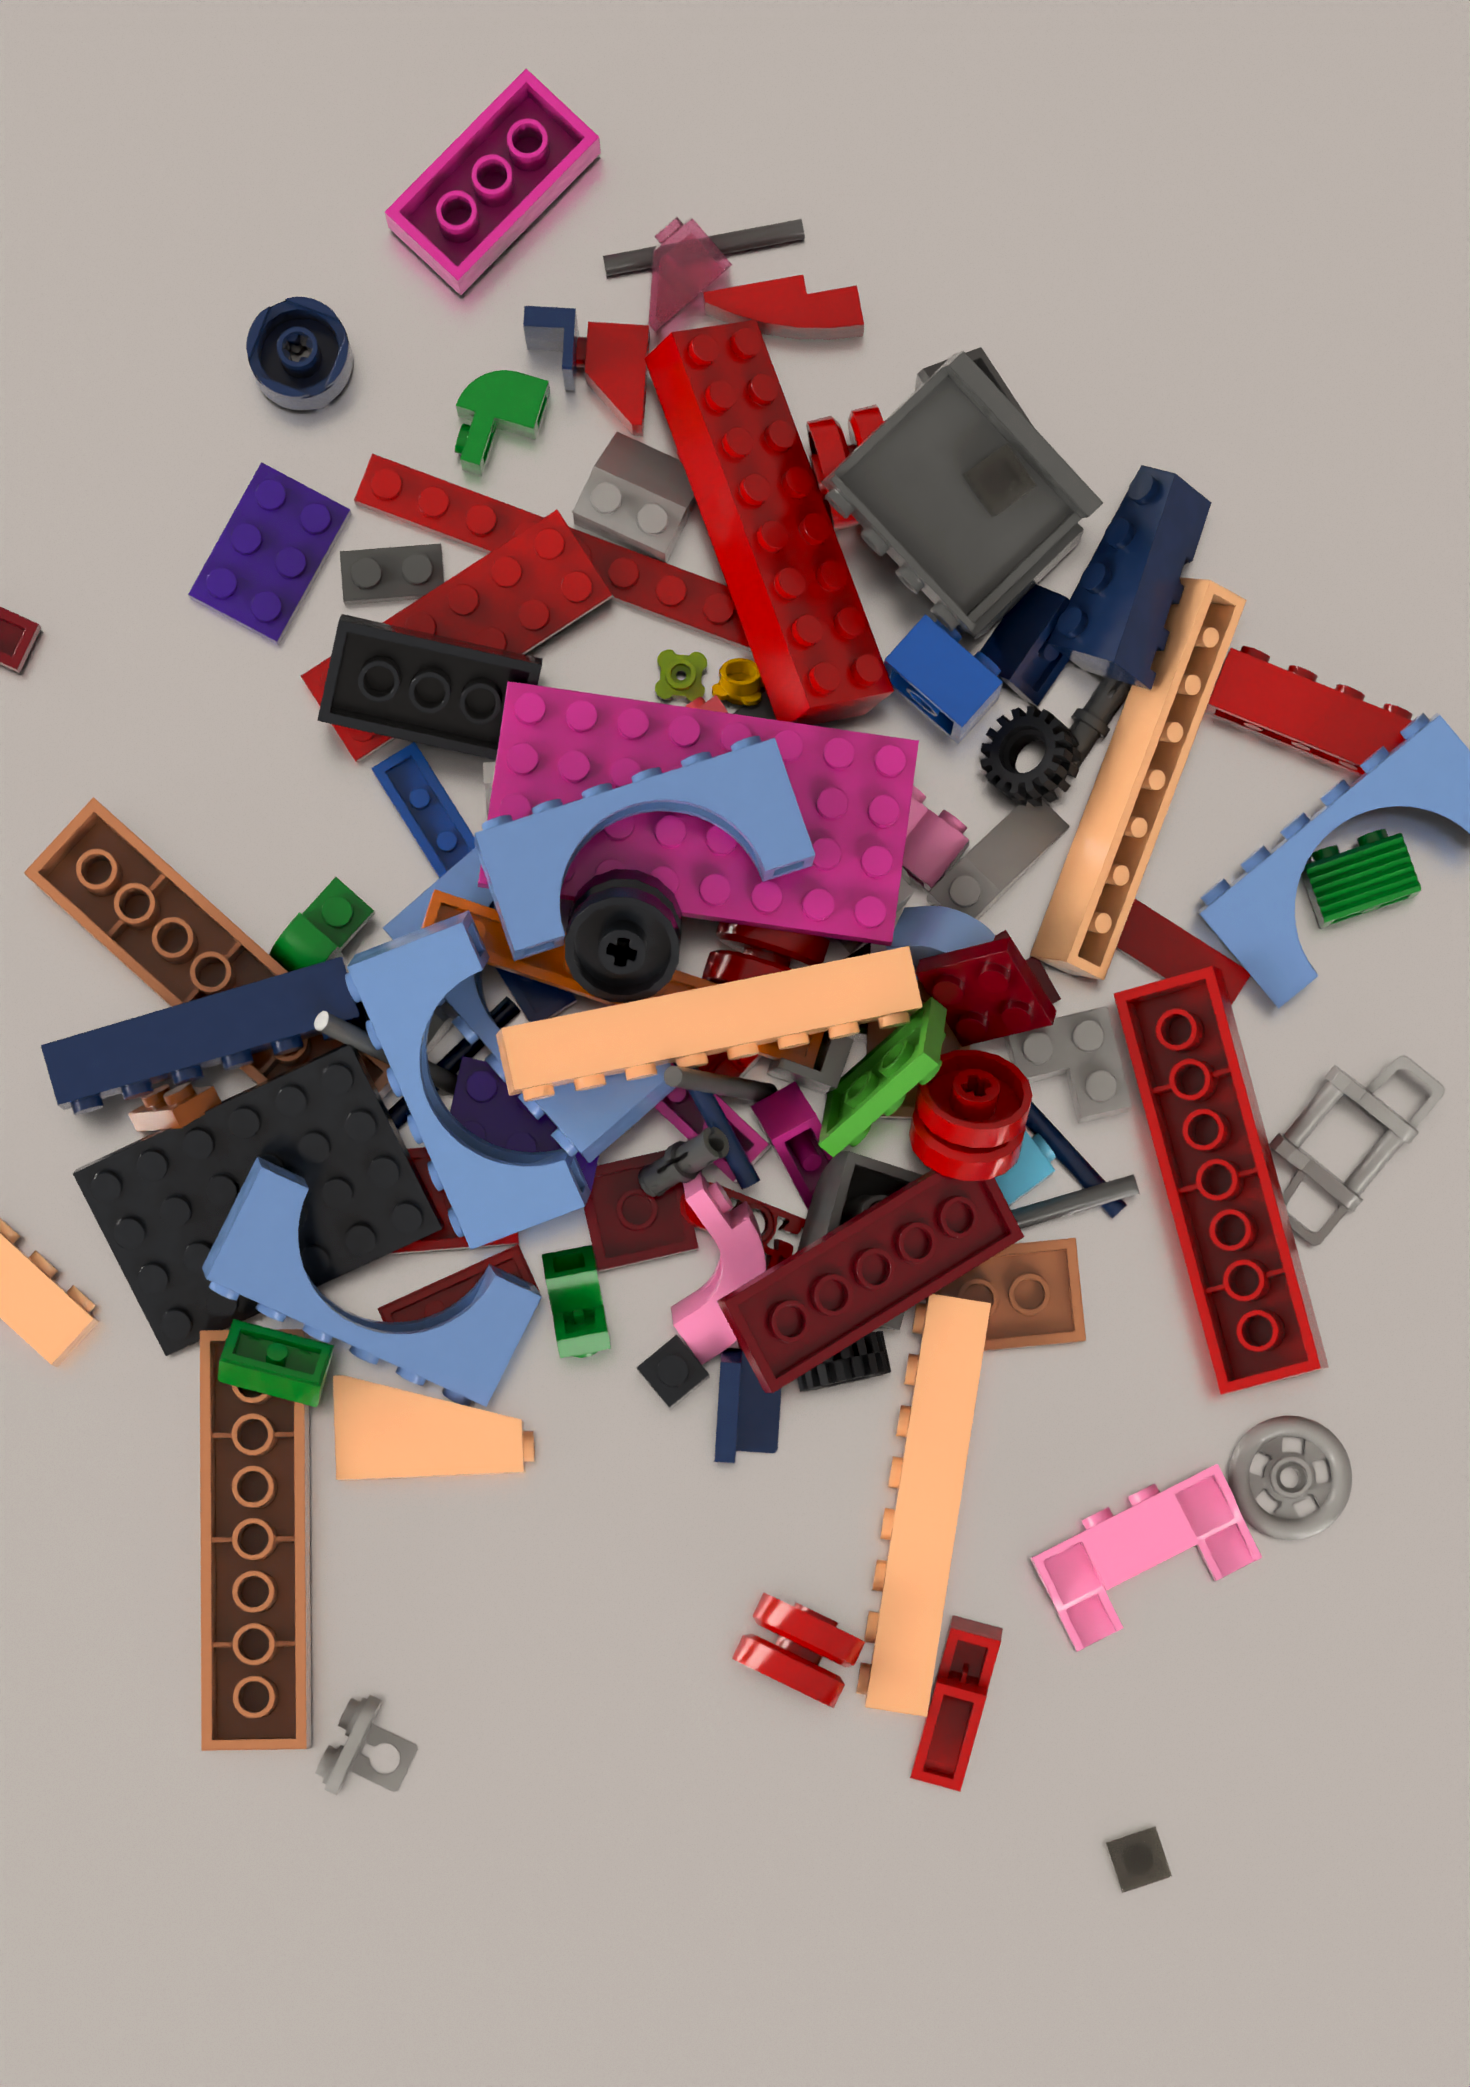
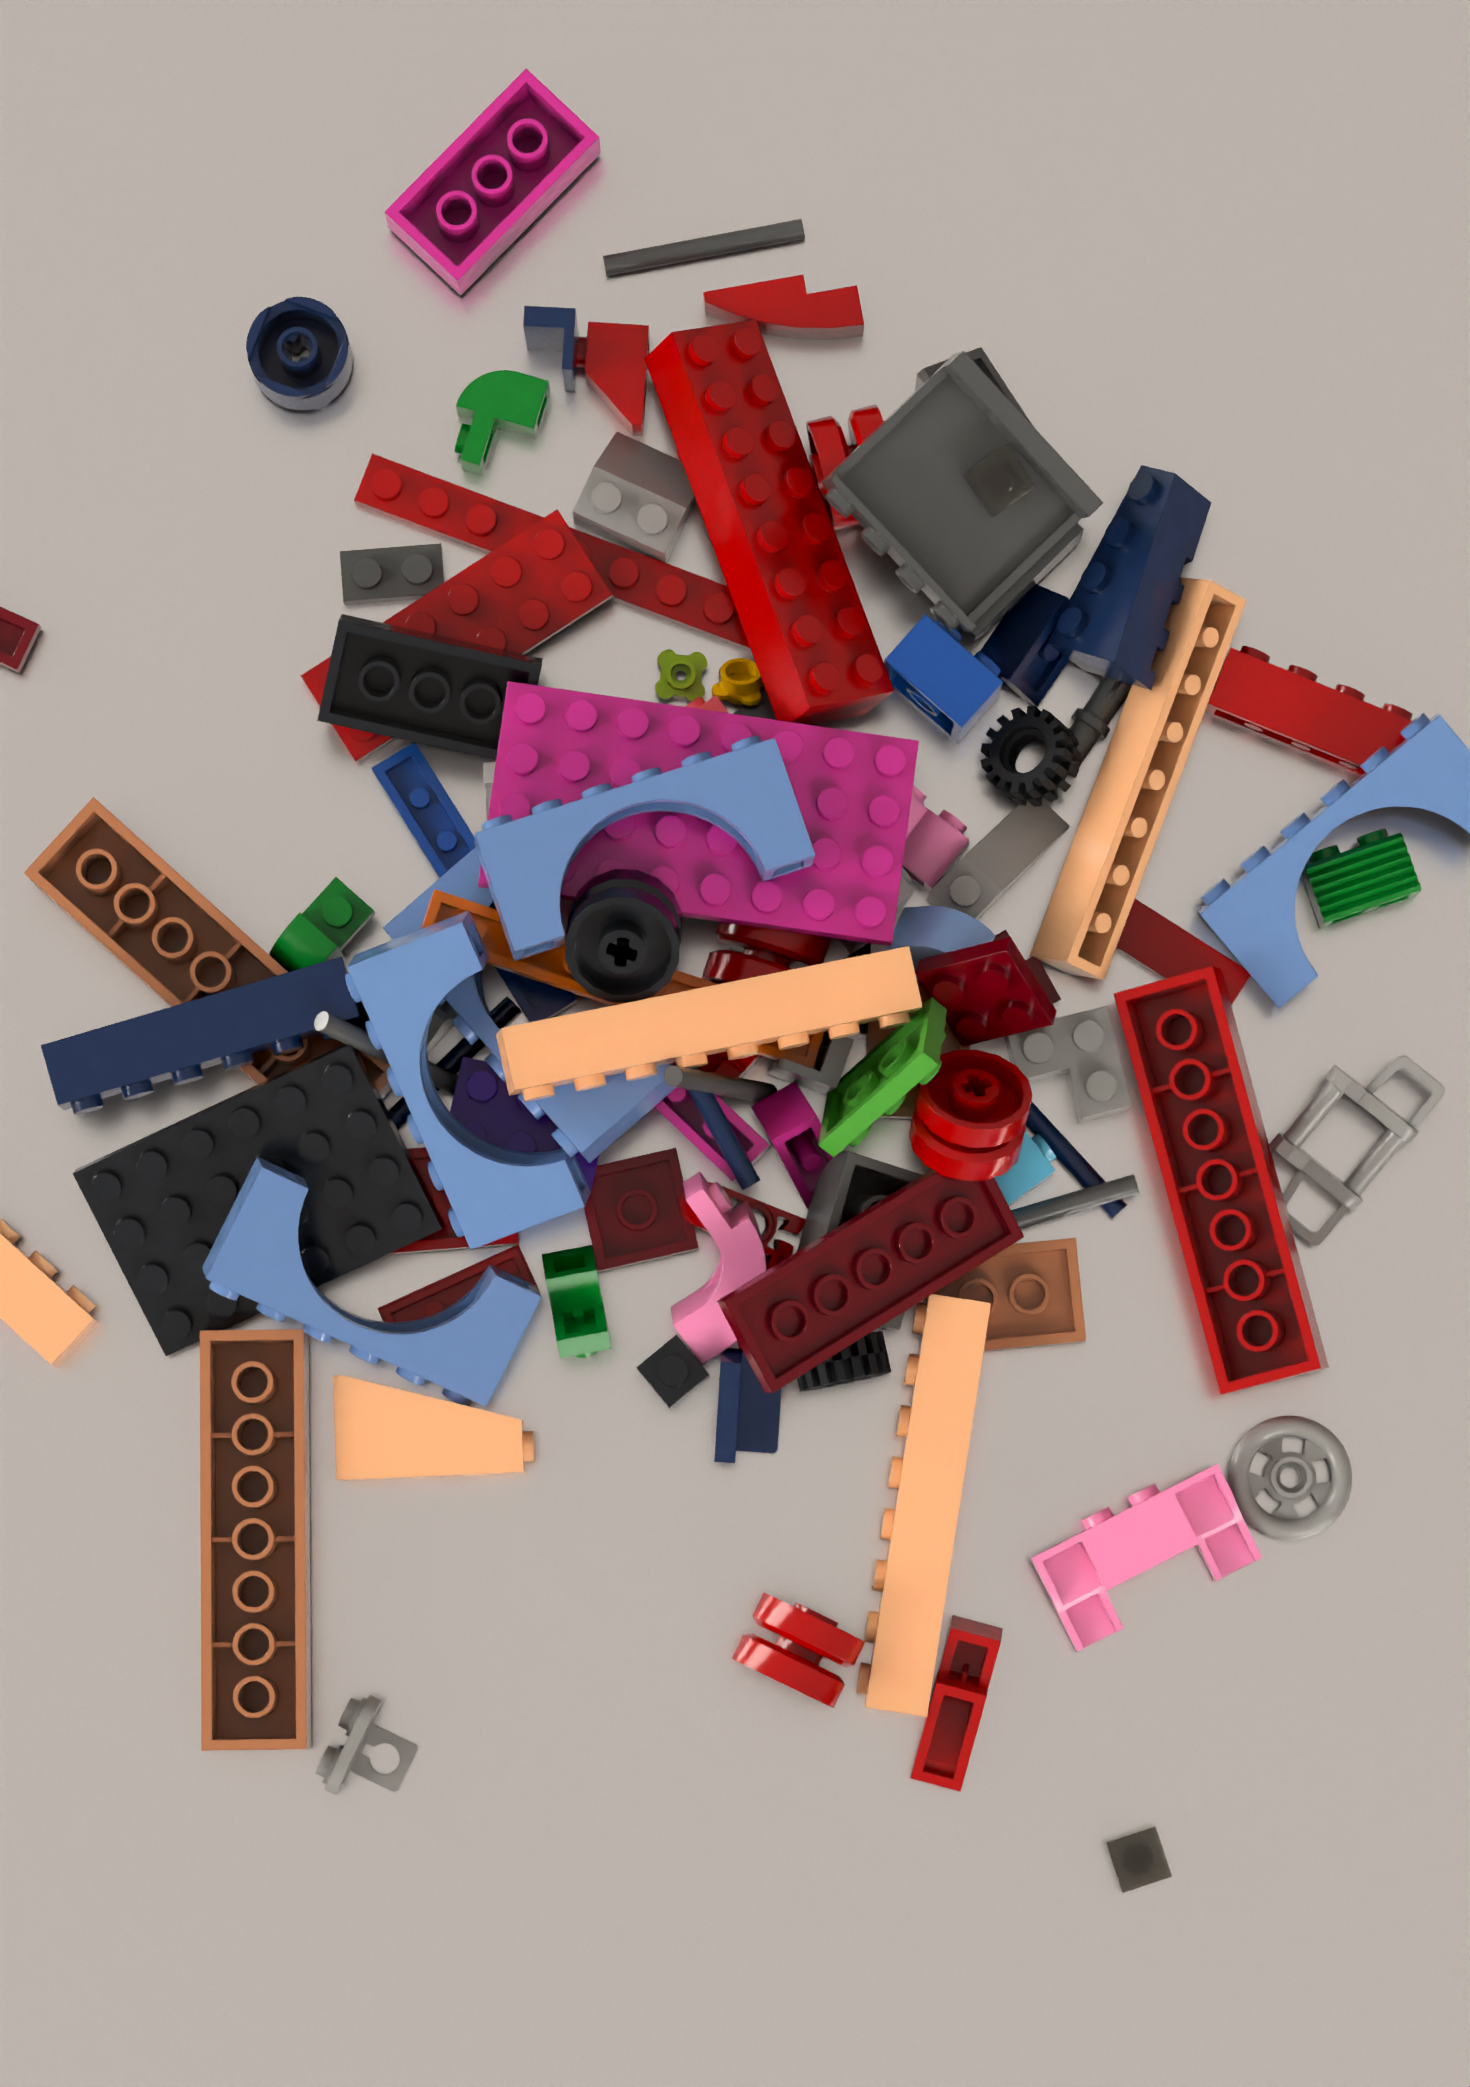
dark orange plate [128,1082,221,1132] -> none
dark purple plate [188,462,352,645] -> none
green slope [217,1319,334,1407] -> none
dark grey pin [638,1127,729,1197] -> none
clear pink slope [647,217,732,332] -> none

